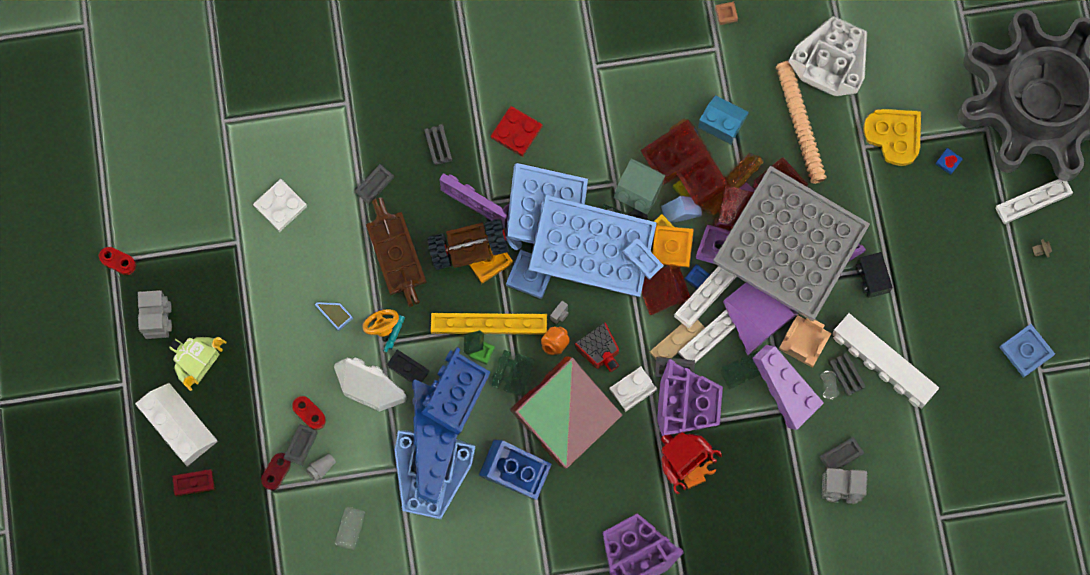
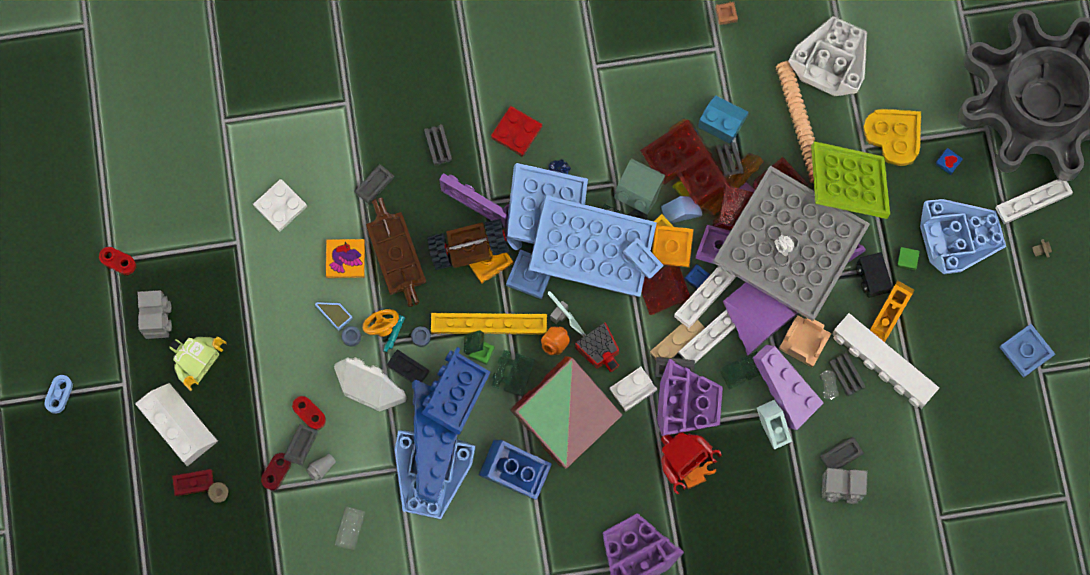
none -> light blue plate [45,375,73,414]
none -> dark tan plate [208,483,228,503]
none -> light orange tile [326,239,365,278]
none -> sand blue tile [341,326,361,347]
none -> sand blue tile [411,327,431,347]
none -> clear blue animal [548,159,571,174]
none -> light aqua piece [548,291,586,337]
none -> dark grey tile [716,142,743,176]
none -> light aqua slope [757,400,792,449]
none -> white plate [775,235,794,256]
none -> lime plate [811,141,890,219]
none -> light orange slope [870,280,914,342]
none -> bright green tile [897,247,920,271]
none -> light blue wedge [920,199,1006,274]

